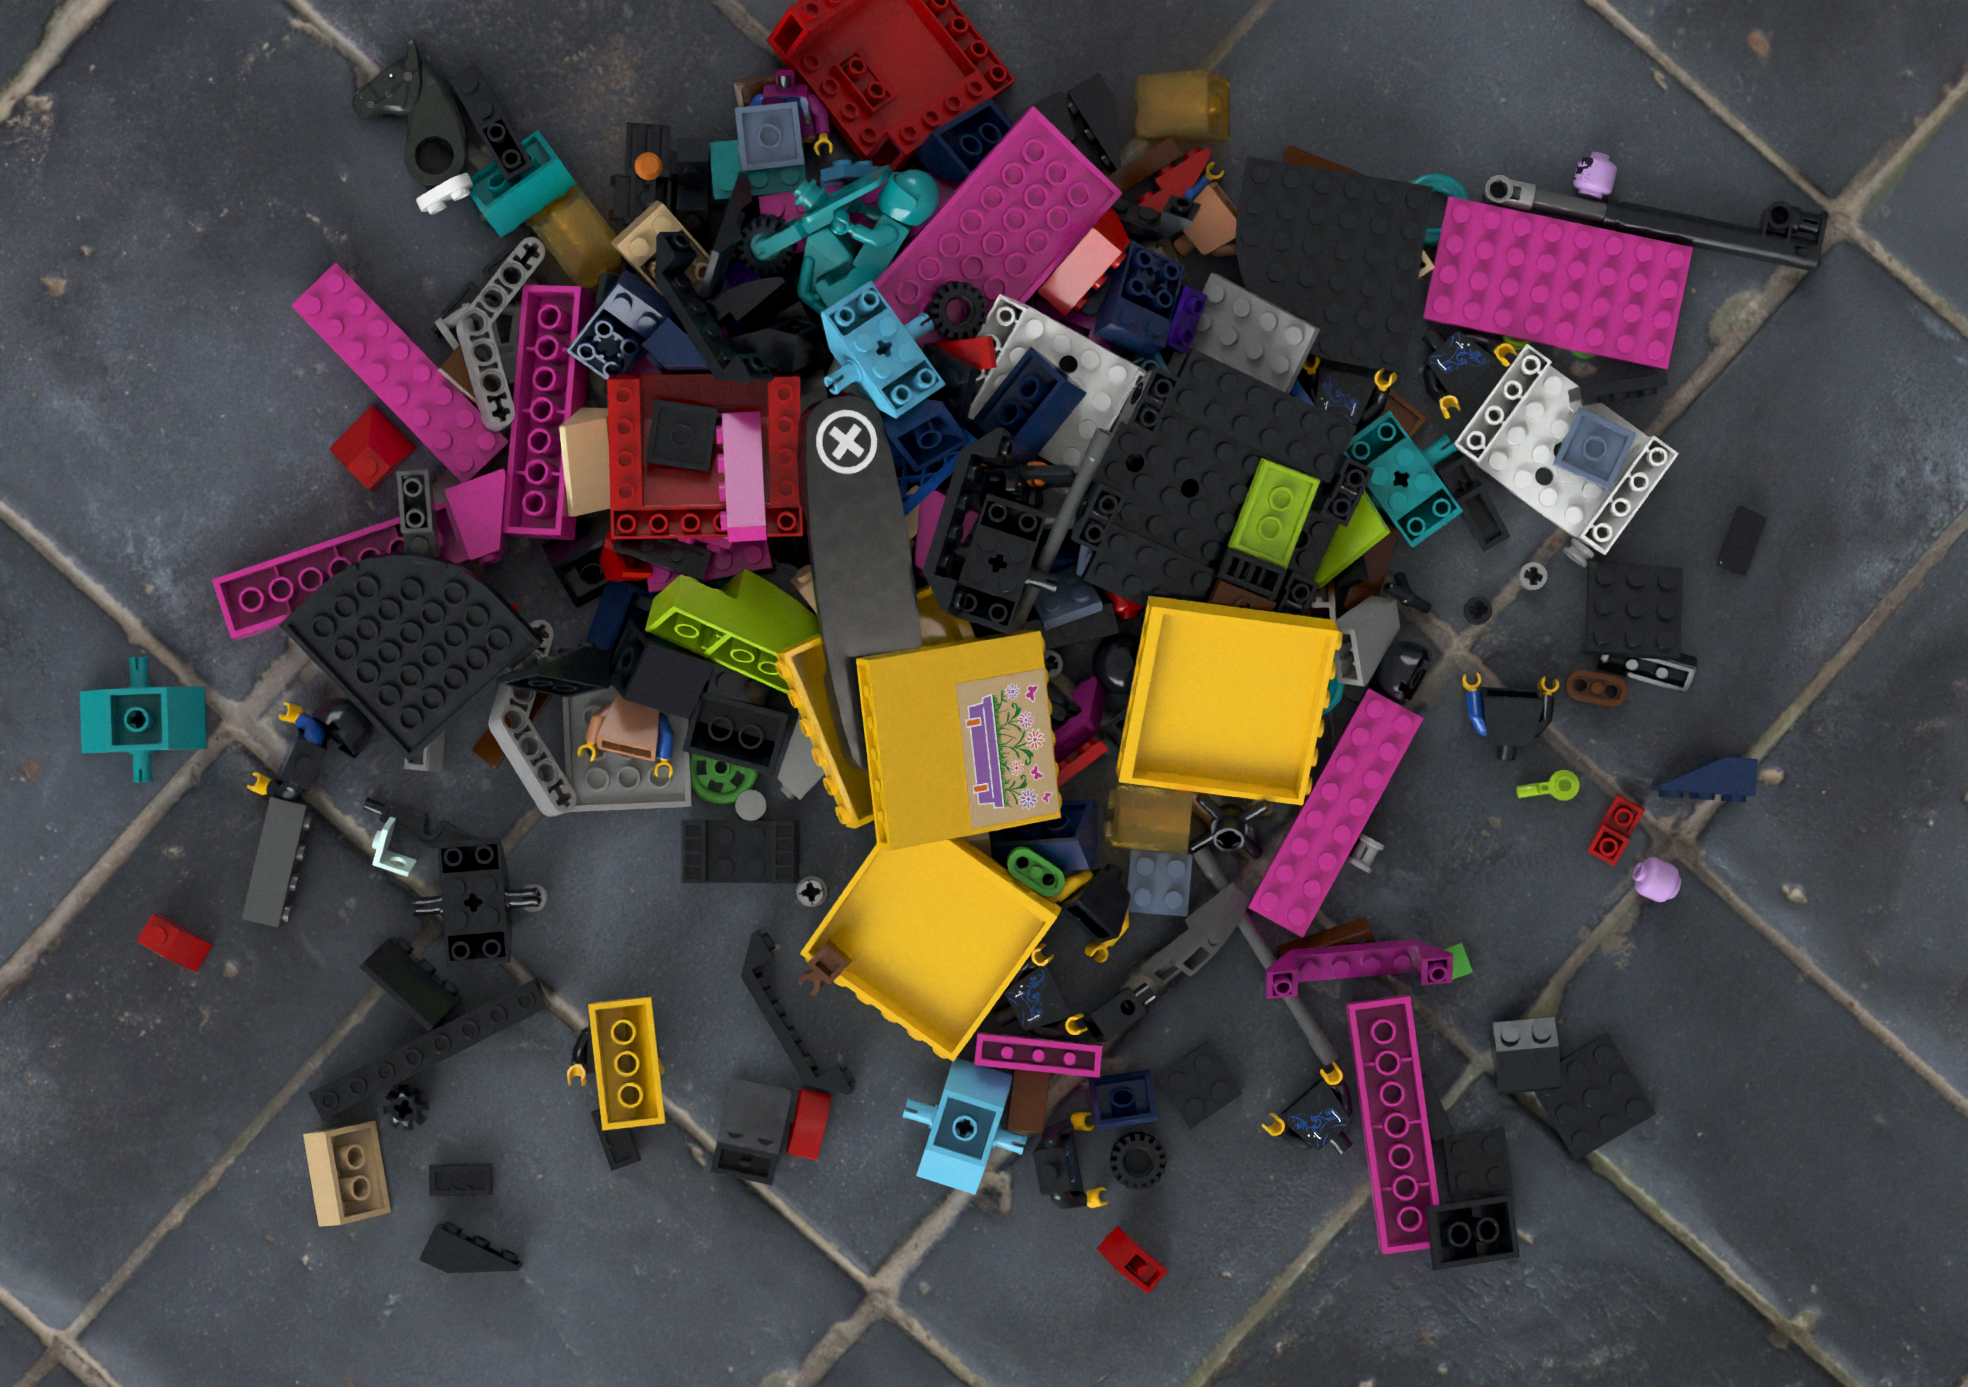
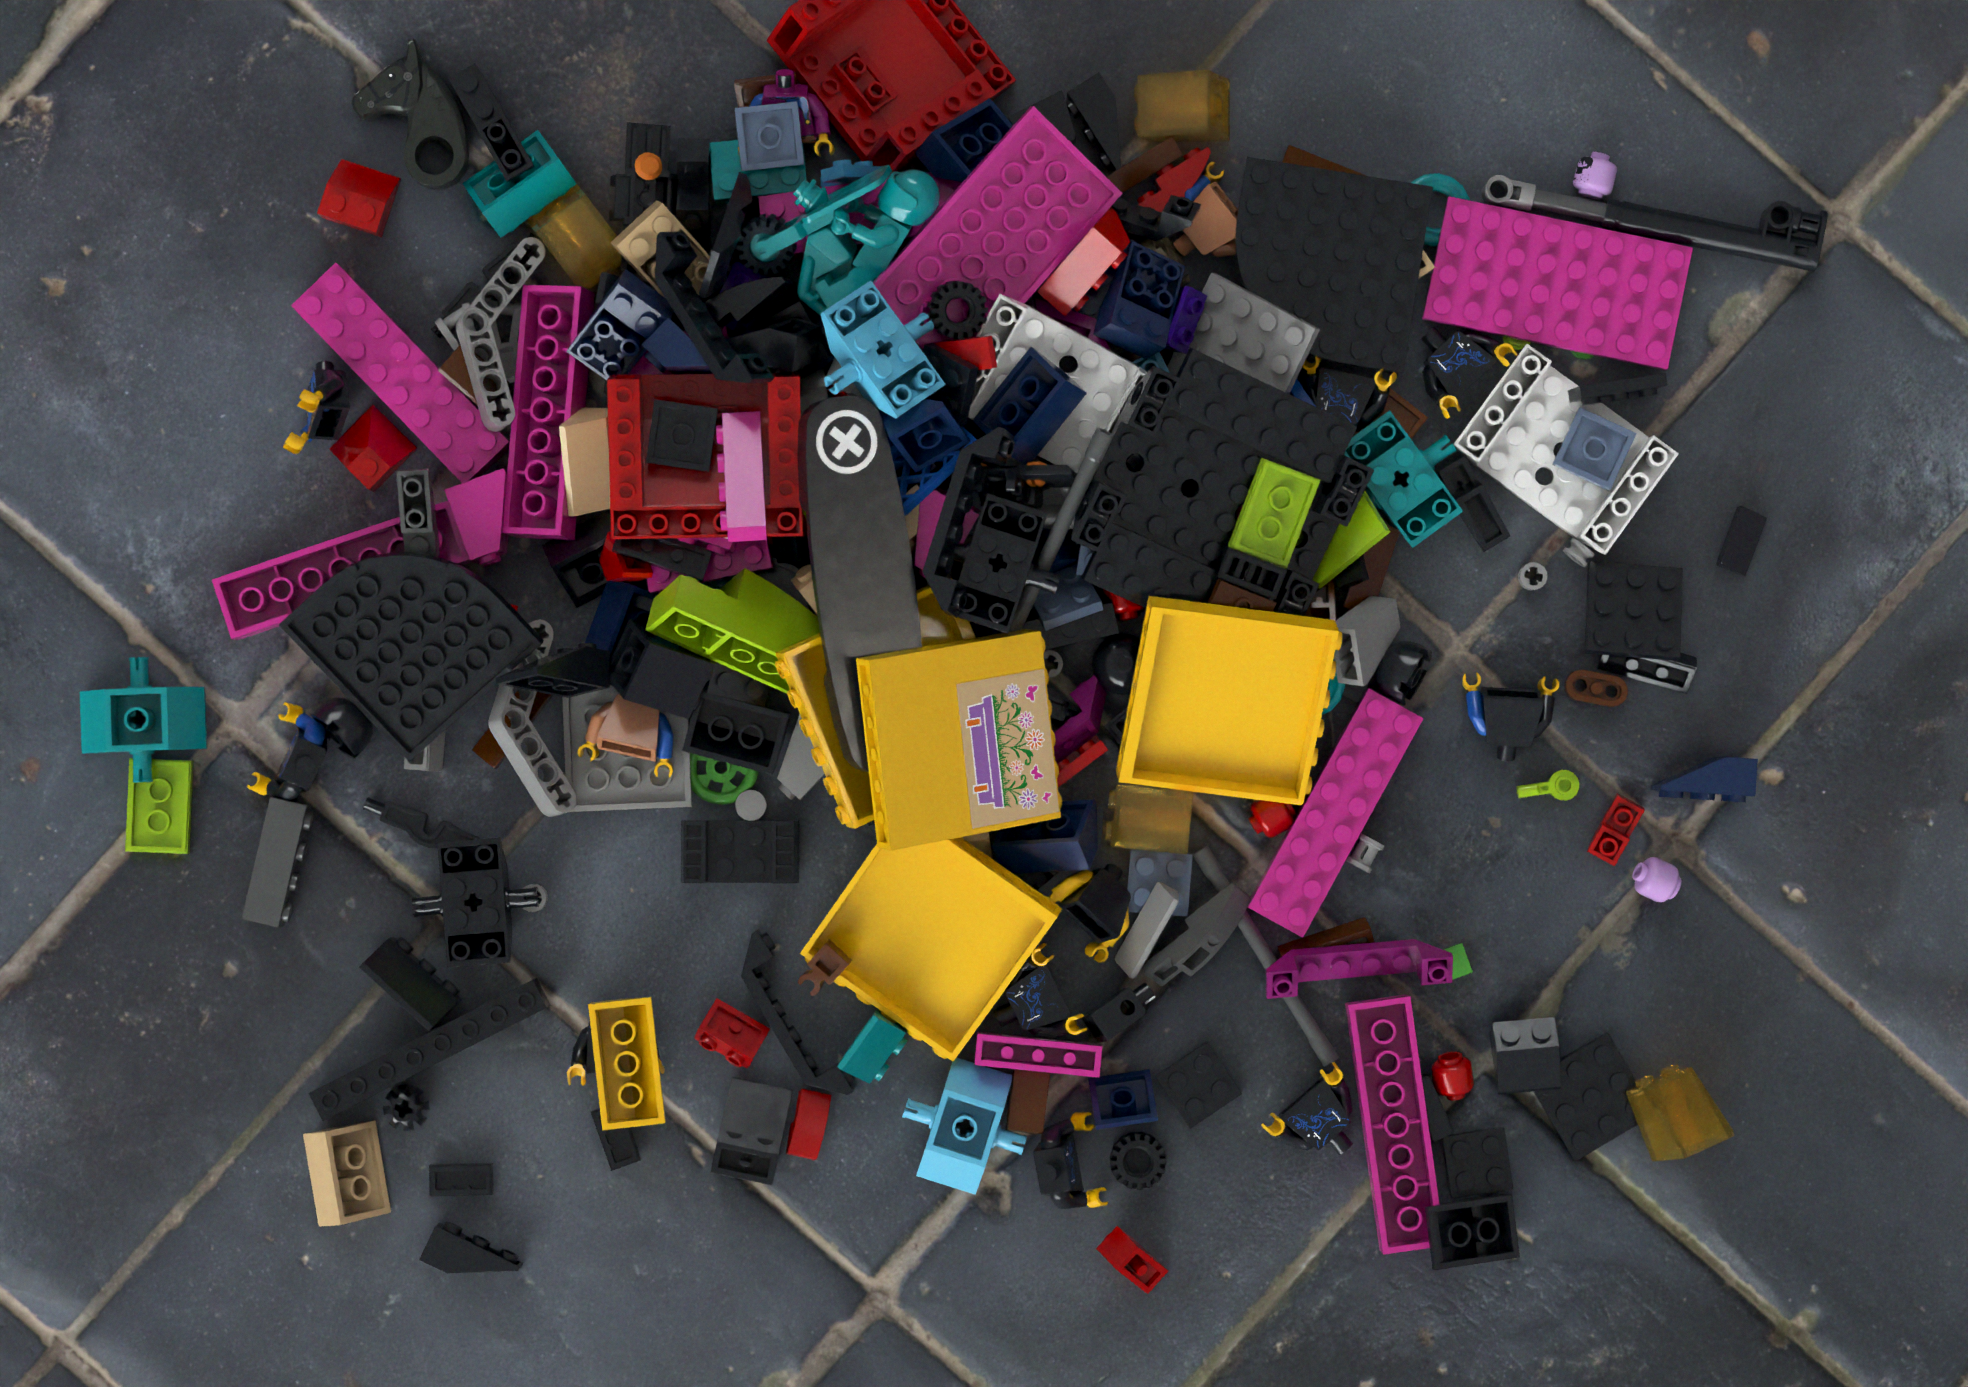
red slope [136,913,213,972] -> none
light aqua bracket [372,817,417,877] -> none
white plate [416,173,473,215] -> none
light grey bush [796,876,828,907] -> none
bright green plate [1006,846,1065,897] -> none
black bar [1189,793,1271,859] -> none
black piece [1383,572,1432,614] -> none
black bush [1463,596,1492,625] -> none
none -> lime tile [125,758,194,854]
none -> black torso [283,361,350,454]
none -> red slope [317,159,401,238]
none -> red bracket [694,998,770,1069]
none -> teal slope [837,1009,908,1084]
none -> light grey slope [1115,882,1179,979]
none -> red head [1248,800,1297,838]
none -> red head [1432,1052,1474,1101]
none -> clear yellow slope [1626,1064,1735,1162]

